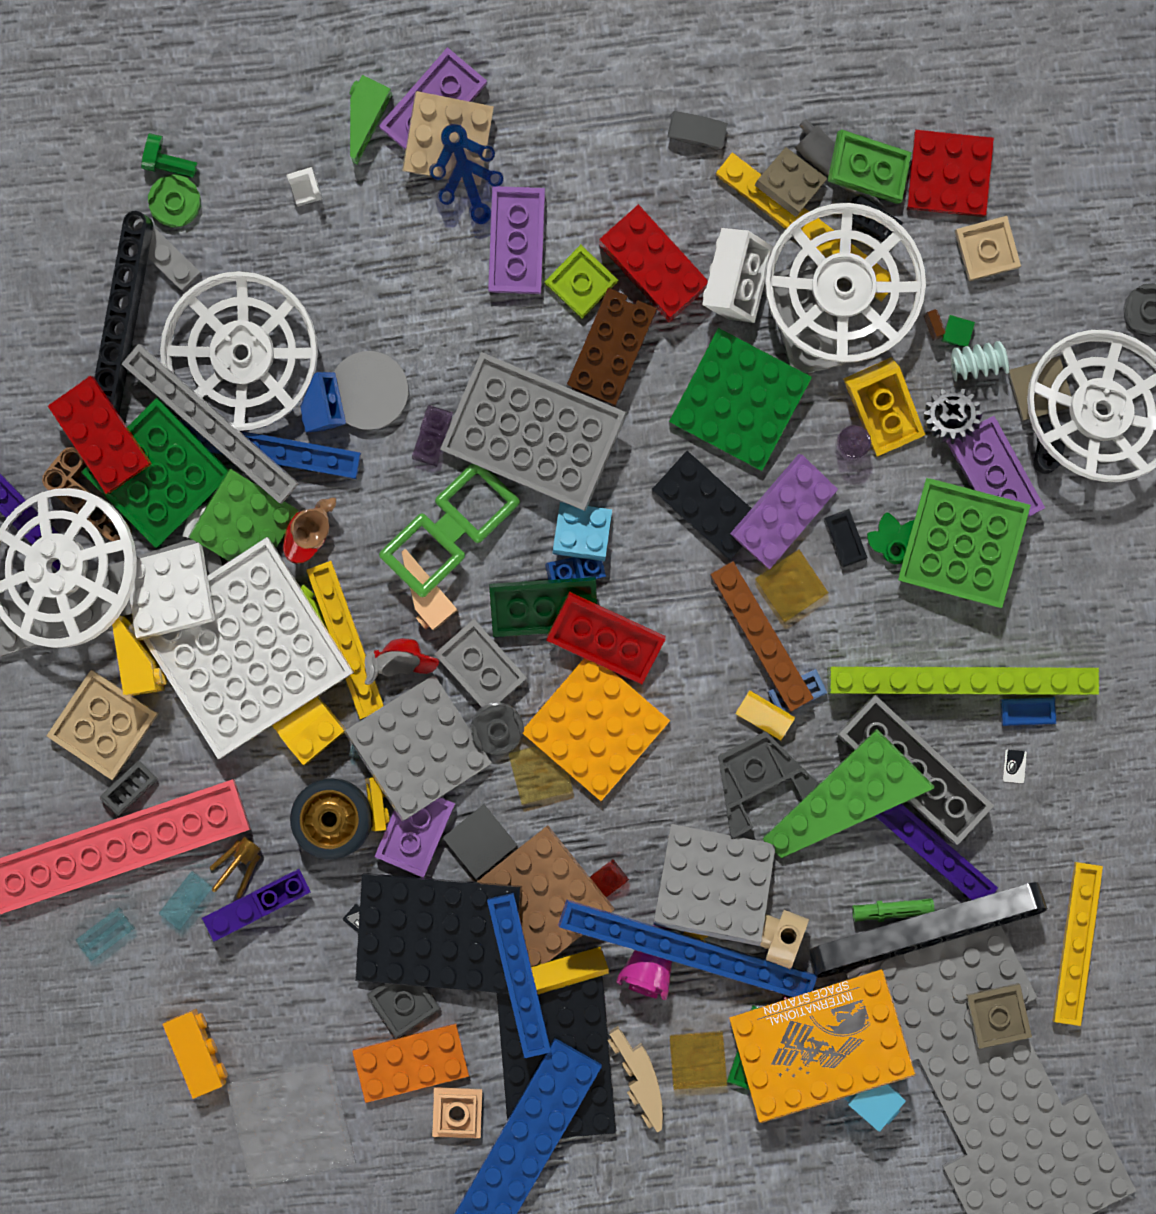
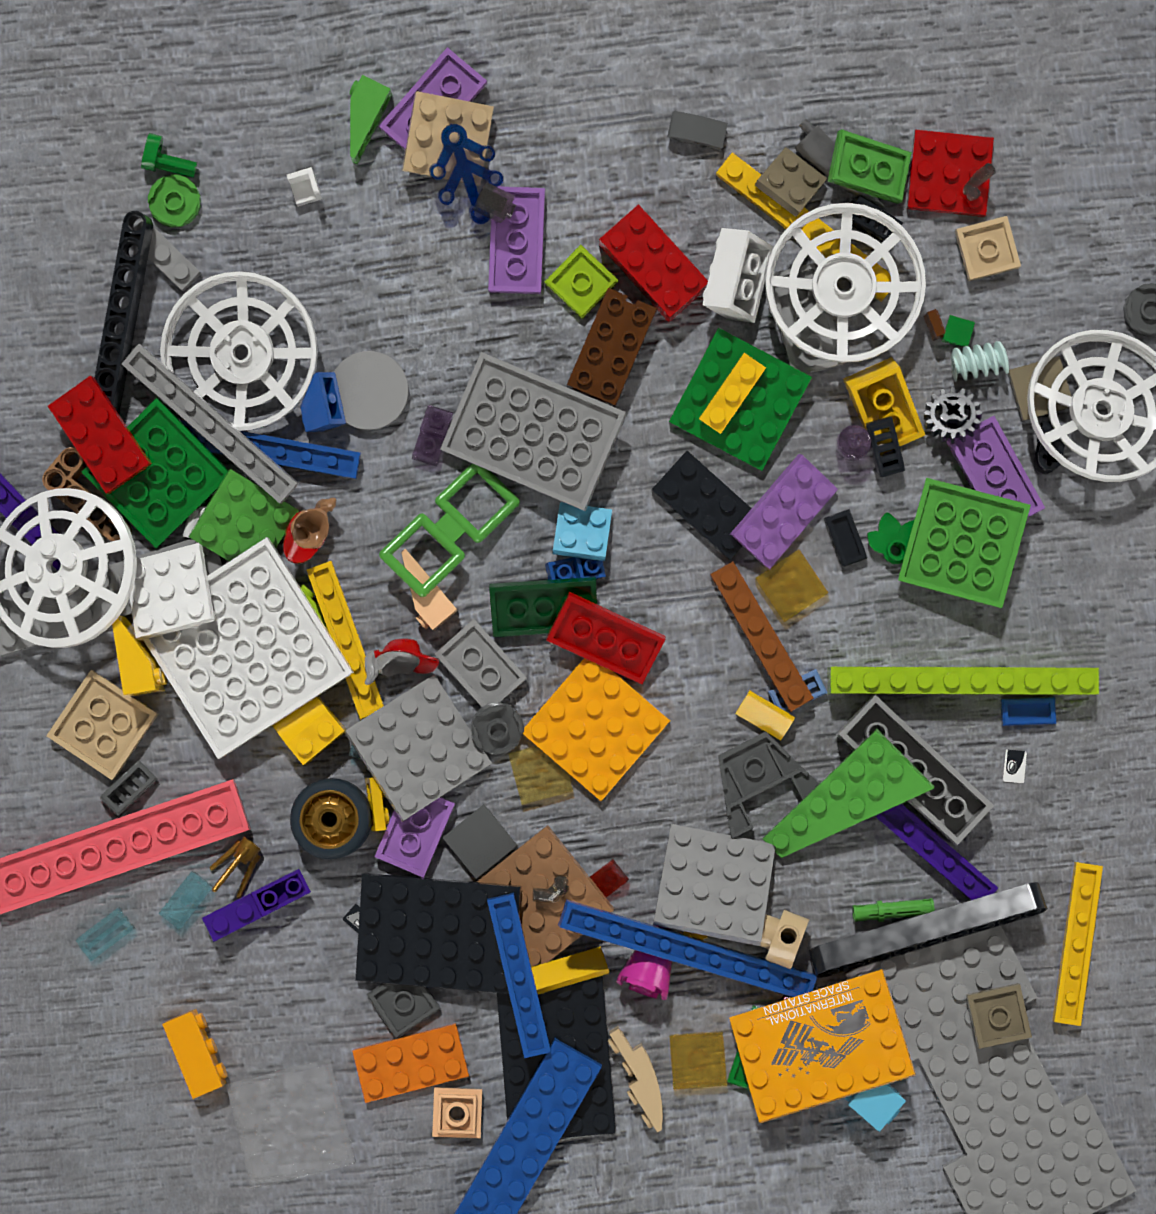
none -> clear smoke brick [472,182,516,223]
none -> clear smoke arm [532,876,569,903]
none -> yellow plate [699,353,766,434]
none -> black slope [865,416,905,477]
none -> clear smoke arm [963,163,996,201]

